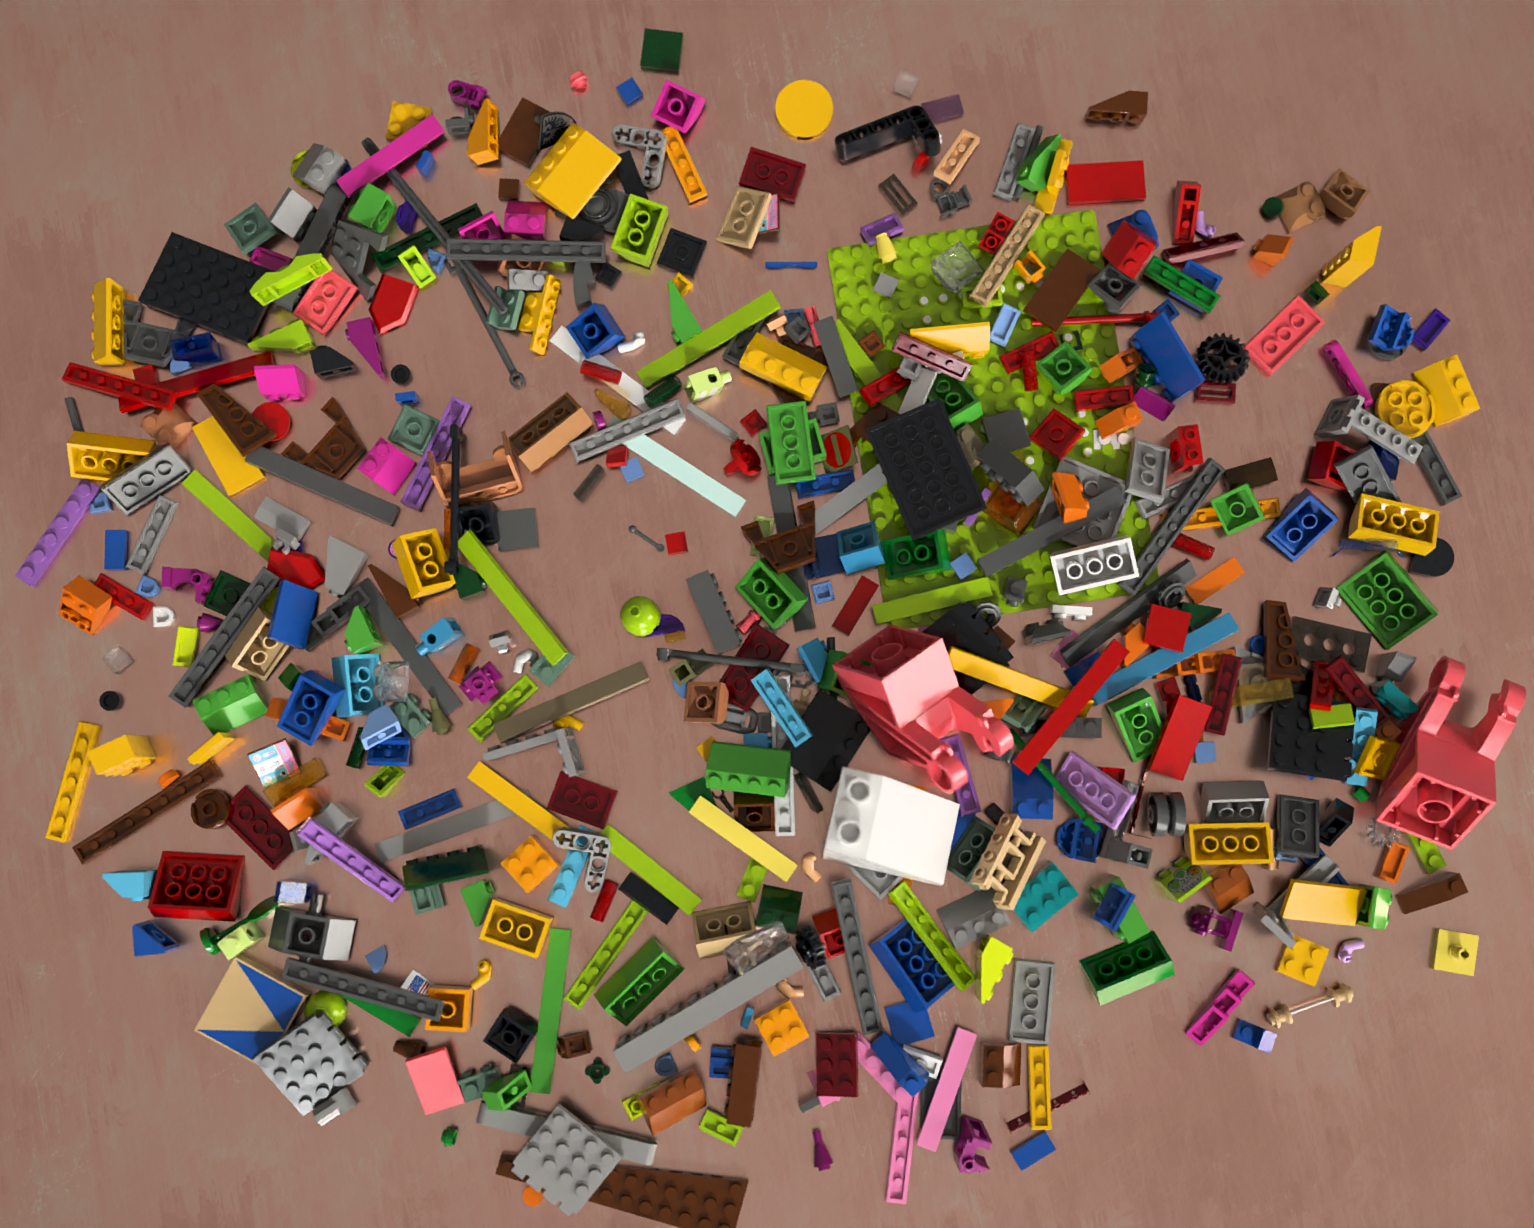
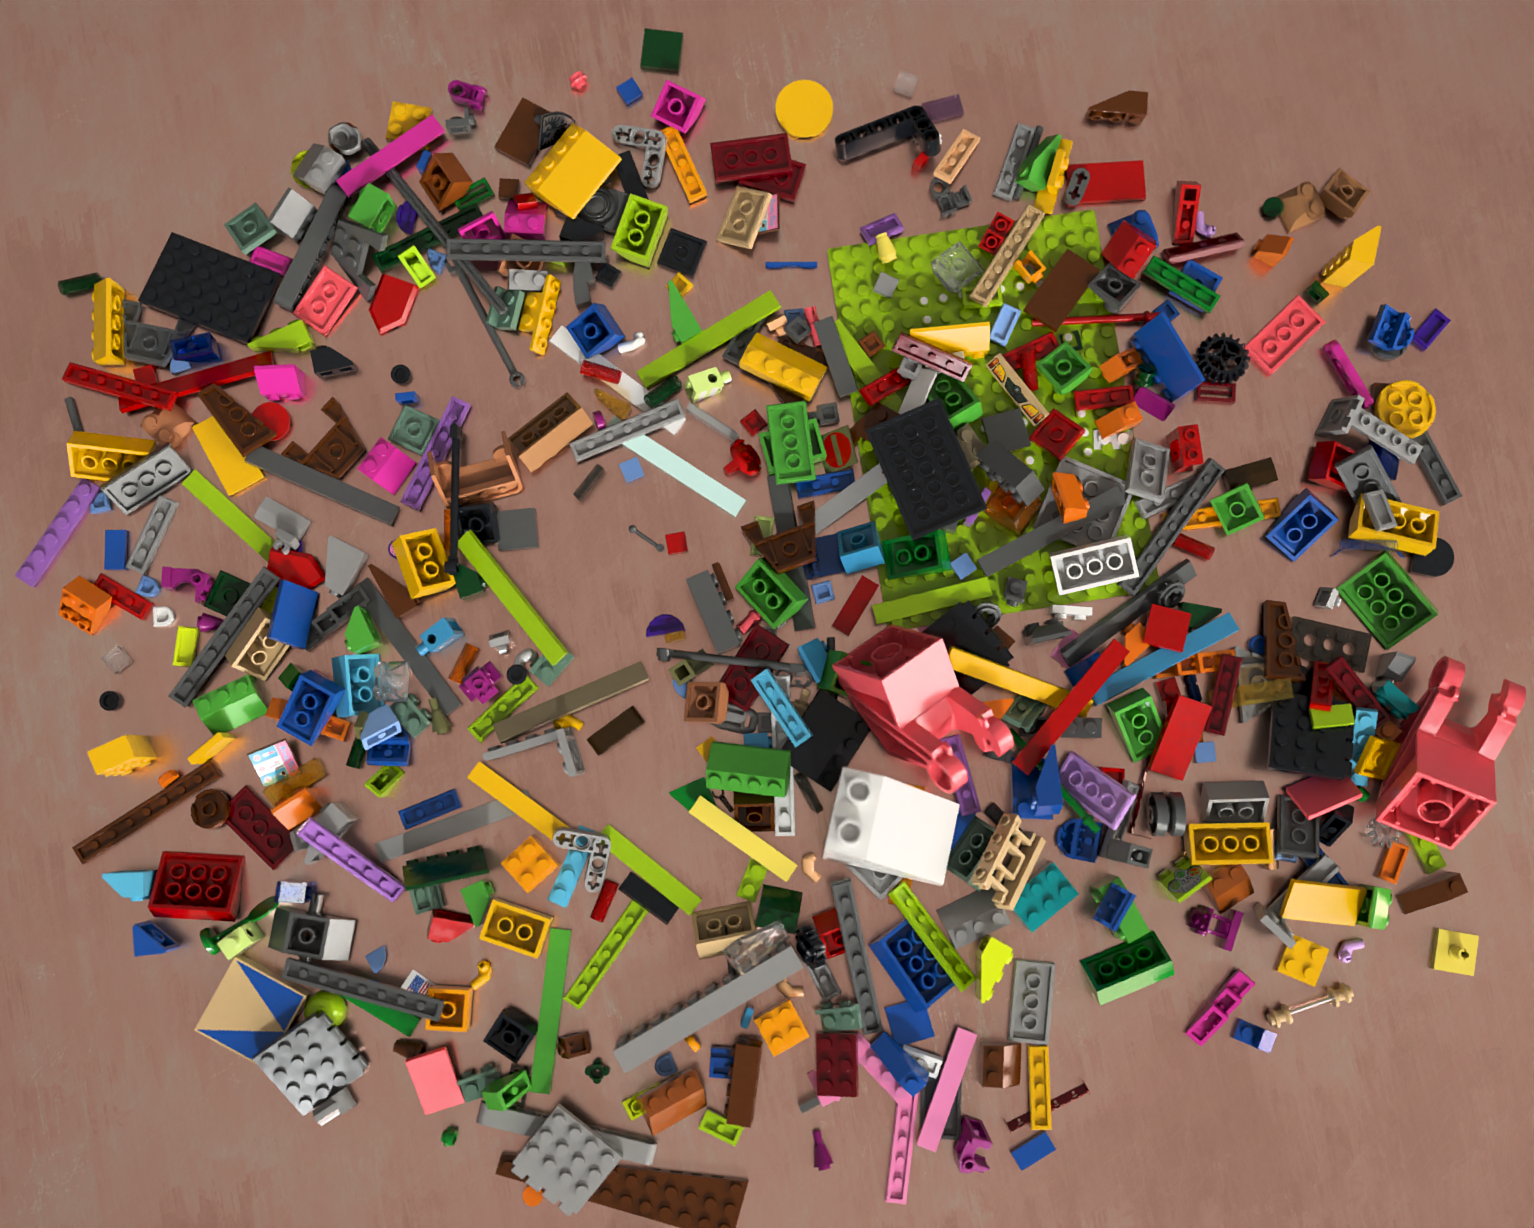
yellow tile [45,720,101,843] -> none
lime slope [250,253,333,306] -> none
magenta slope [345,317,386,379] -> none
light orange slope [467,98,498,165] -> none
dark red plate [546,771,618,829] -> none
bright green slope [594,937,684,1026] -> none
red tile [606,446,628,467] -> none
lime cylinder [620,596,661,636] -> none
clear smoke tile [878,174,918,217] -> none
orange tile [1185,557,1245,604] -> none
yellow slope [1412,354,1480,427] -> none
none -> dark green piece [58,272,102,295]
none -> light grey hair [328,122,362,155]
none -> olive tile [354,711,368,739]
none -> dark orange slope [419,153,473,210]
none -> slope [427,908,473,943]
none -> green tile [455,177,495,211]
none -> black tile [506,664,527,685]
none -> red tile [513,193,537,211]
none -> dark brown beam [587,705,645,756]
none -> dark red tile [710,133,793,183]
none -> reddish brown tile [712,562,734,603]
none -> sand green bracket [815,1000,863,1032]
none -> tile [986,353,1049,427]
none -> blue slope [1029,744,1063,816]
none -> dark grey beam [1064,168,1090,206]
none -> coral tile [1286,776,1363,821]
none -> light grey tile [1362,489,1397,532]

